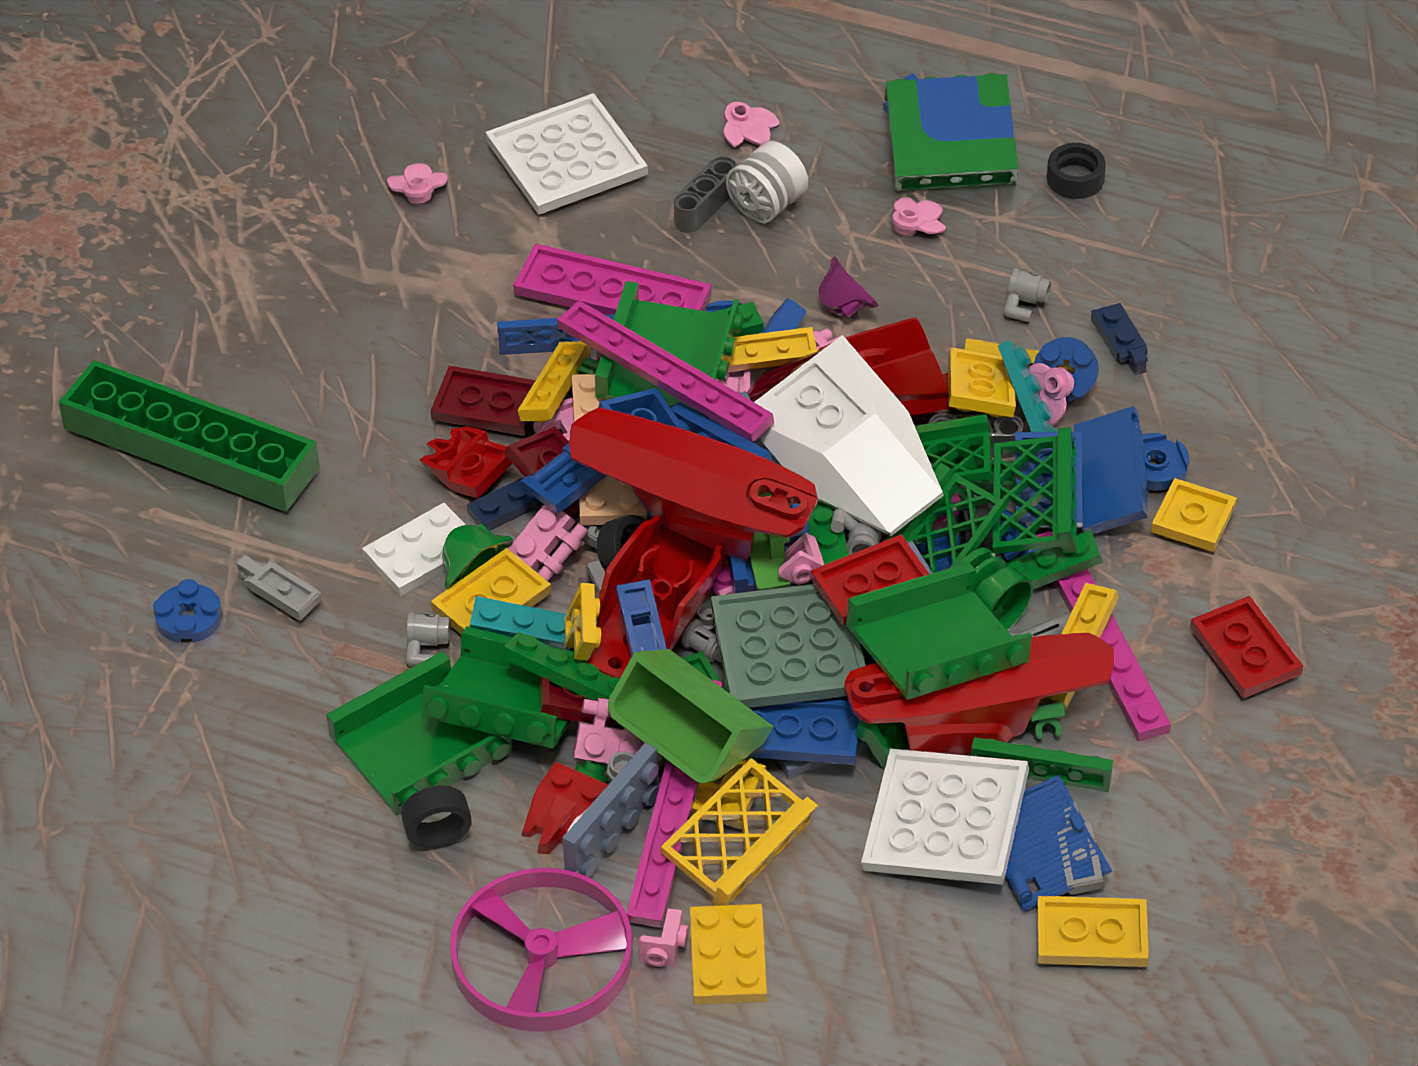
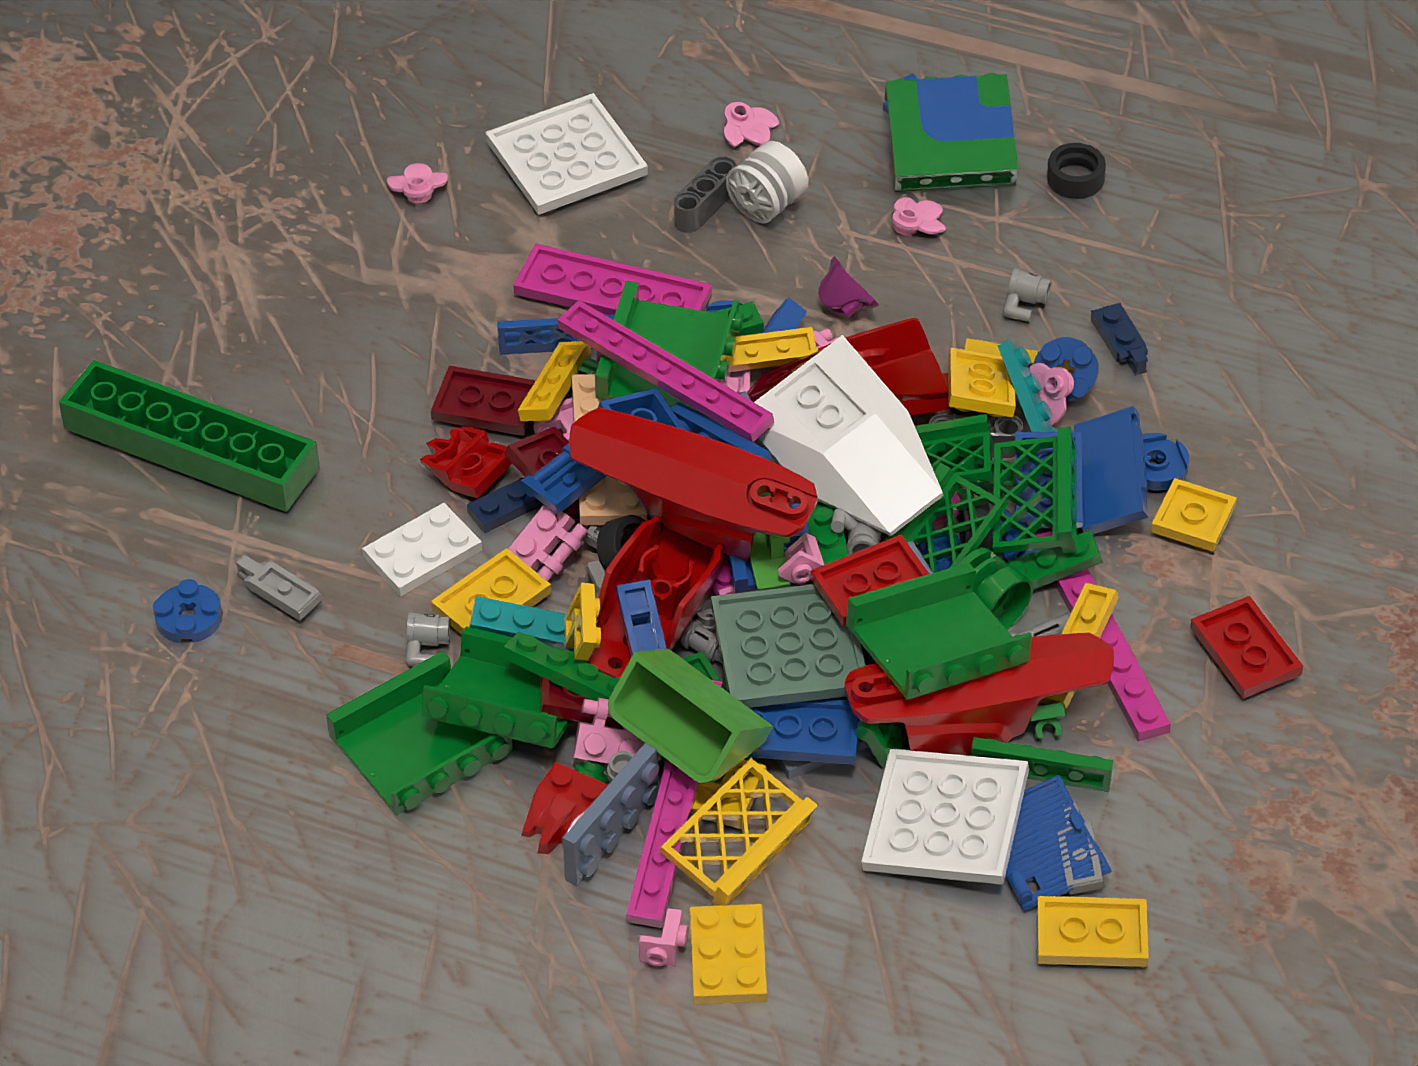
black tyre [401,785,472,849] -> none
green hat [442,523,514,589] -> none
dark pink piece [450,868,633,1032] -> none

